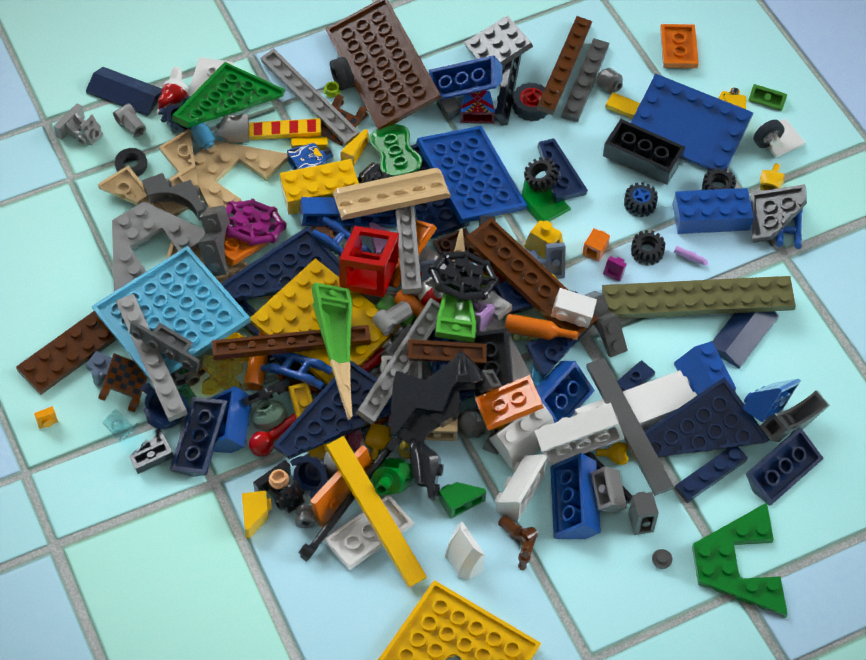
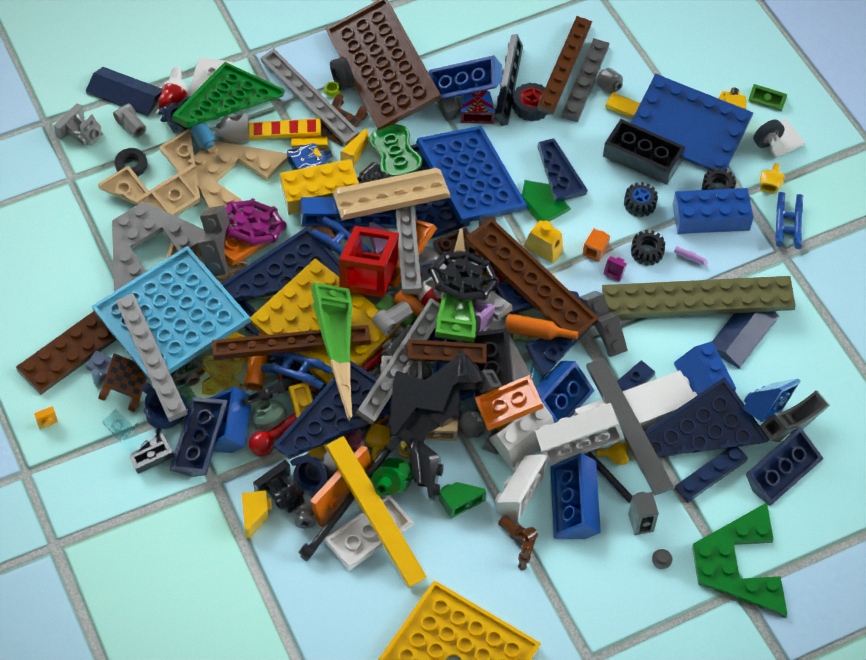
dark grey bracket [130,320,200,373] -> none
dark grey arch [142,173,207,221] -> none
light nougat plate [269,469,289,489] -> none
white slope [445,522,485,580] -> none
plate [464,15,533,67] -> none
black tyre [524,157,559,193] -> none
sand blue plate [530,242,566,279] -> none
white brick [551,288,597,328] -> none
light grey brick [590,466,627,514] -> none
orange plate [660,24,699,68] -> none
plate [751,184,807,243] -> none

